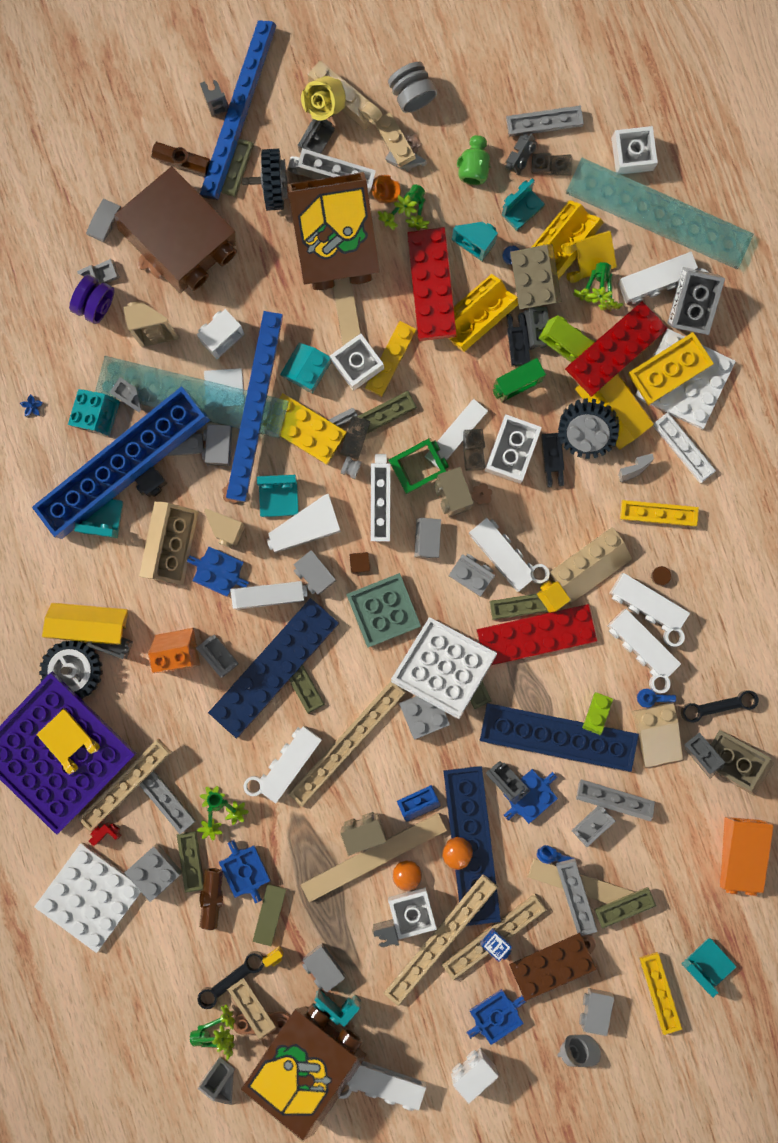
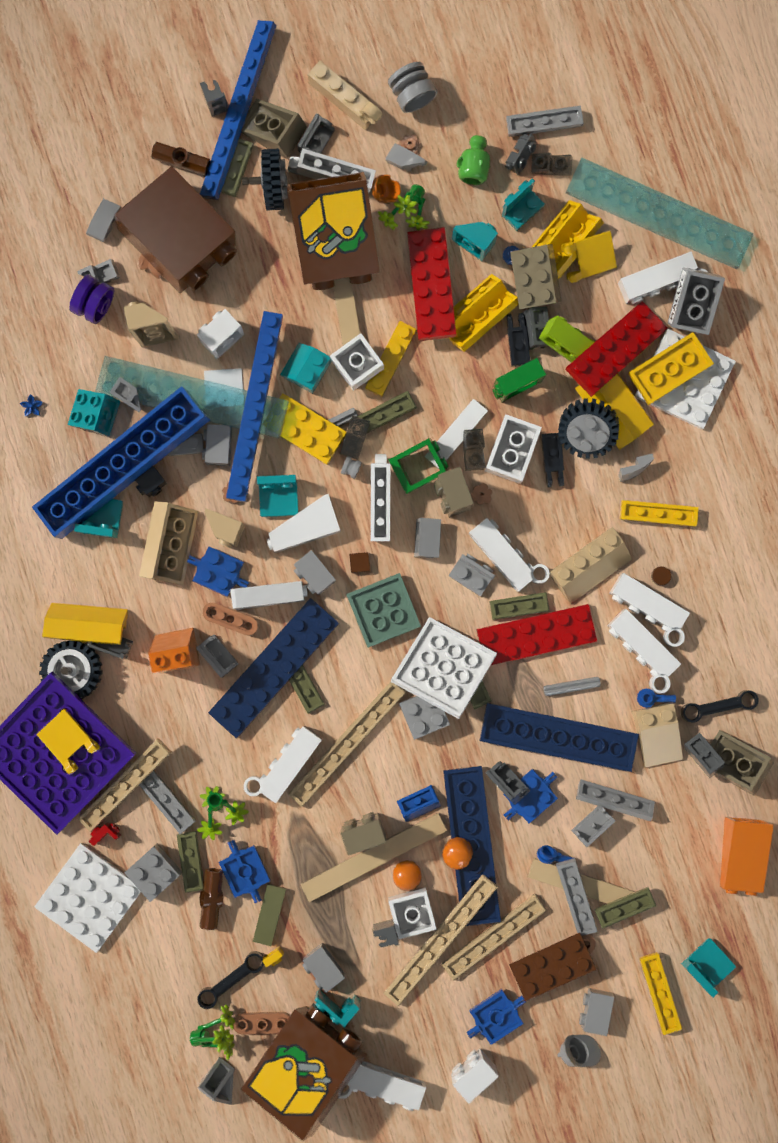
tan plate [227,978,276,1040] -> none
light yellow brick [301,76,346,121] -> none
tan plate [375,112,416,168] -> none
brick [480,928,512,962] -> none
yellow brick [537,581,570,613] -> none
plant [573,262,623,311] -> none
lime plate [582,692,613,735] -> none
white brick [612,126,658,175] -> none
white tile [653,412,716,483] -> none
none -> nougat plate [202,603,258,636]
none -> dark tan slope [241,98,307,158]
none -> light grey axle [543,677,600,696]

